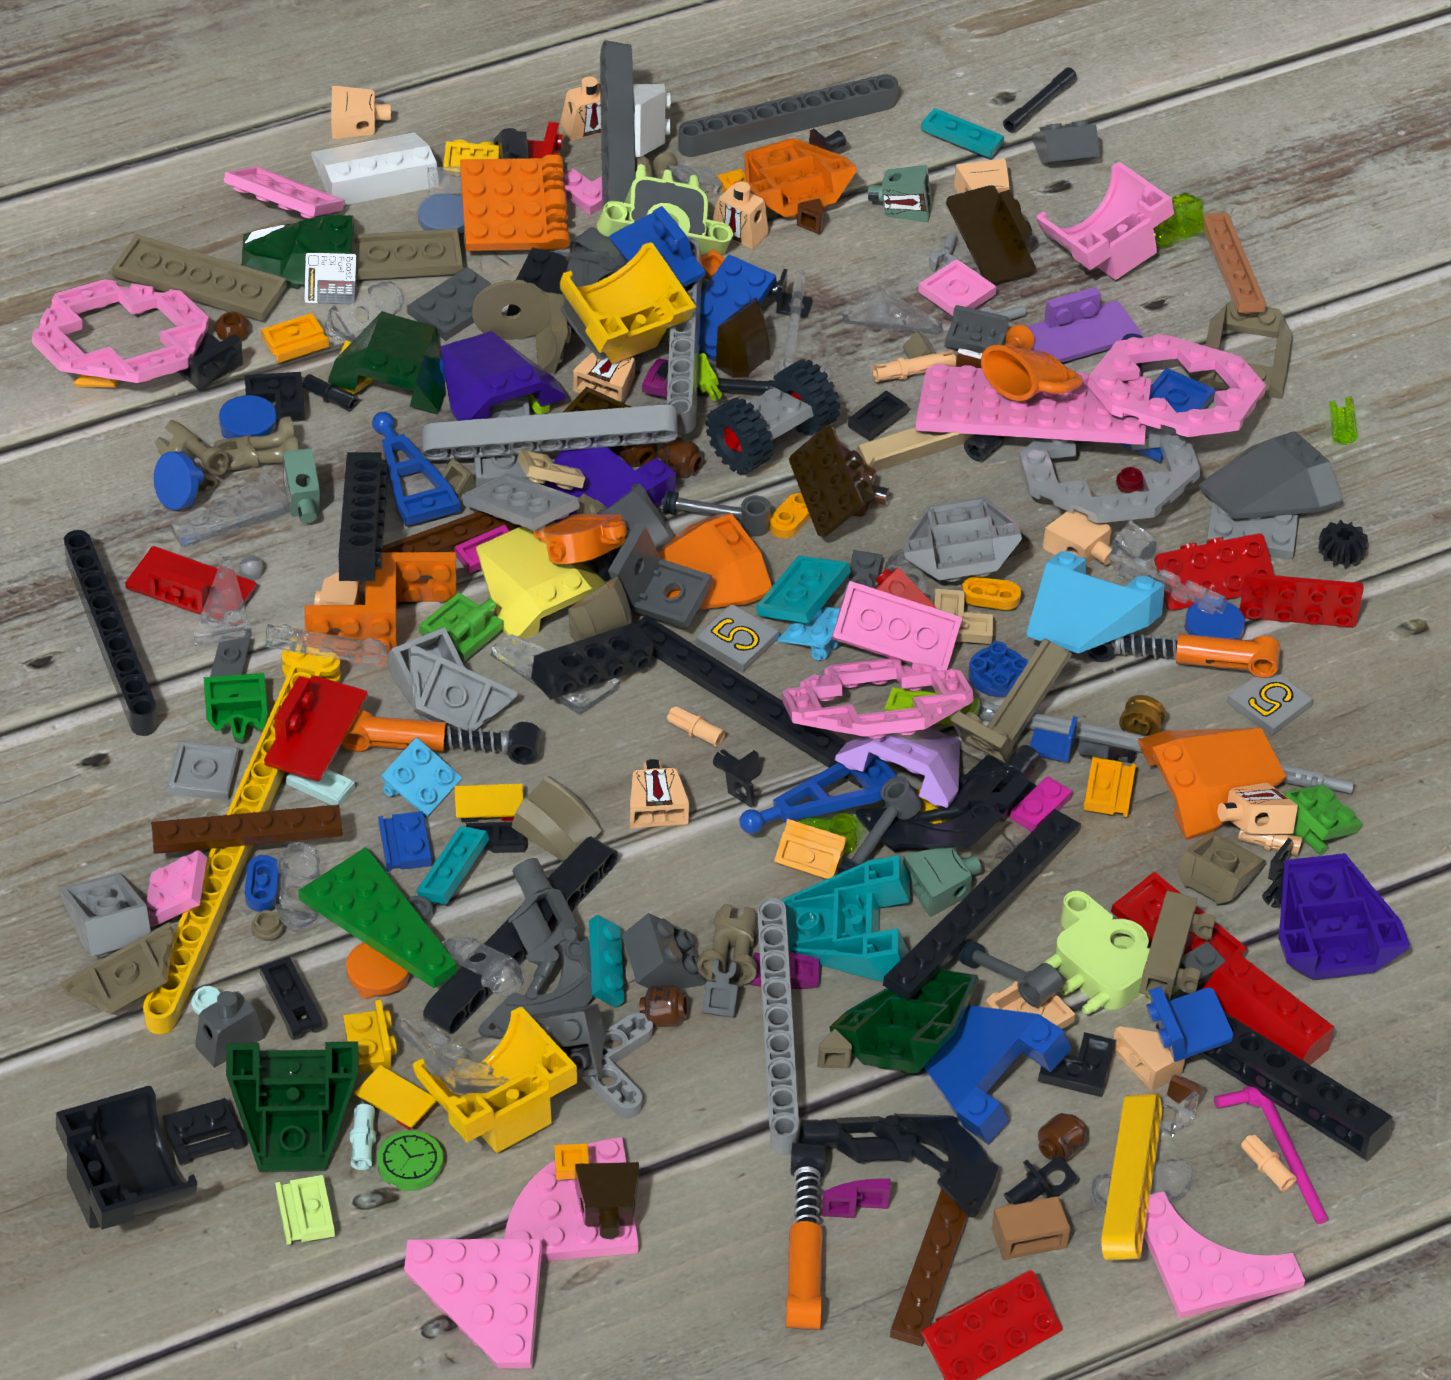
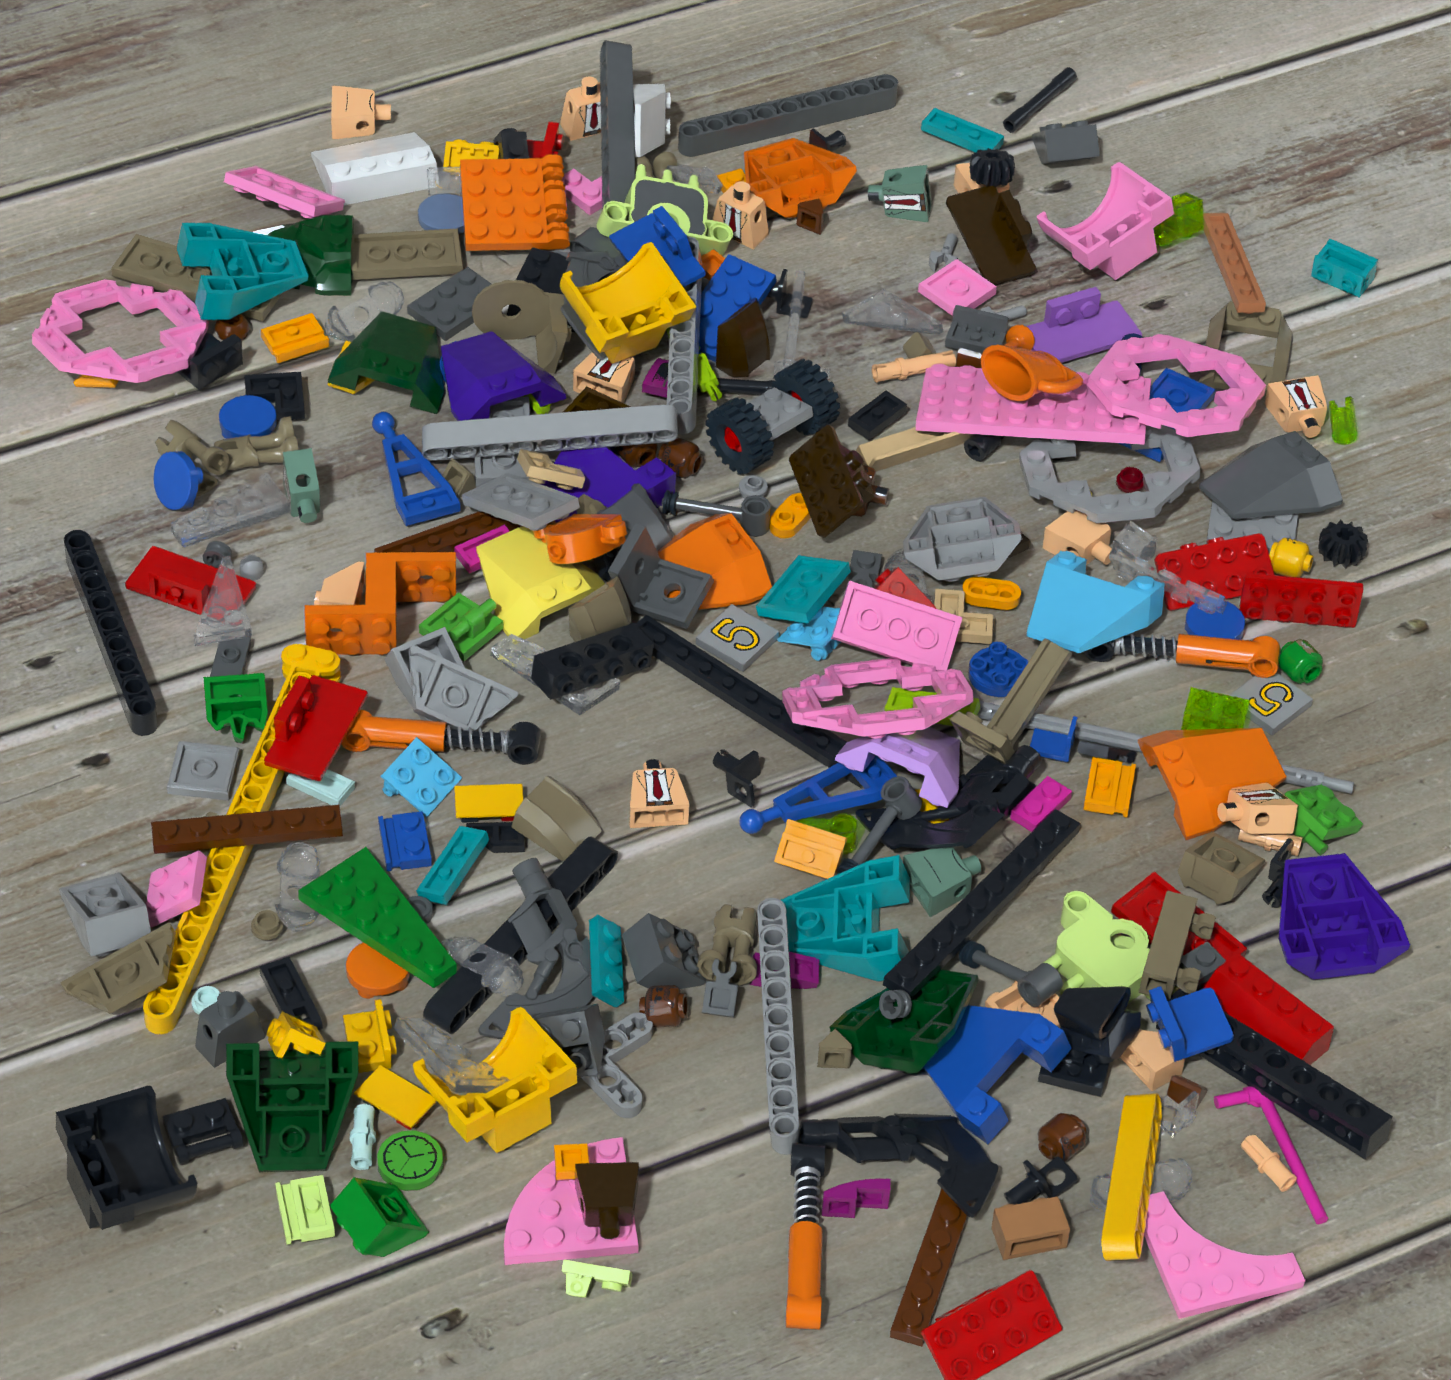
blue plate [245,855,279,912] -> none
clear plate [266,623,387,667] -> none
black axle [302,374,358,412] -> none
sticker [305,253,356,304] -> none
black brick [338,452,388,581] -> none
bright pink plate [404,1239,542,1369] -> none
light nougat axle [667,706,726,748] -> none
pearl gold wheel [1119,695,1166,736] -> none
none -> teal wedge [177,223,308,320]
none -> dark grey bush [202,541,232,570]
none -> yellow bracket [266,1011,326,1059]
none -> green slope [330,1177,429,1257]
none -> yellowish green hinge [562,1260,633,1298]
none -> light grey plate [739,475,768,499]
none -> dark grey bush [879,989,912,1019]
none -> black gear [969,148,1015,187]
none -> black piece [1054,986,1141,1064]
none -> clear neon green brick [1181,687,1250,730]
none -> light nougat torso [1265,375,1327,438]
none -> yellow head [1269,538,1314,578]
none -> green head [1278,639,1323,684]
none -> teal hinge [1311,239,1378,298]

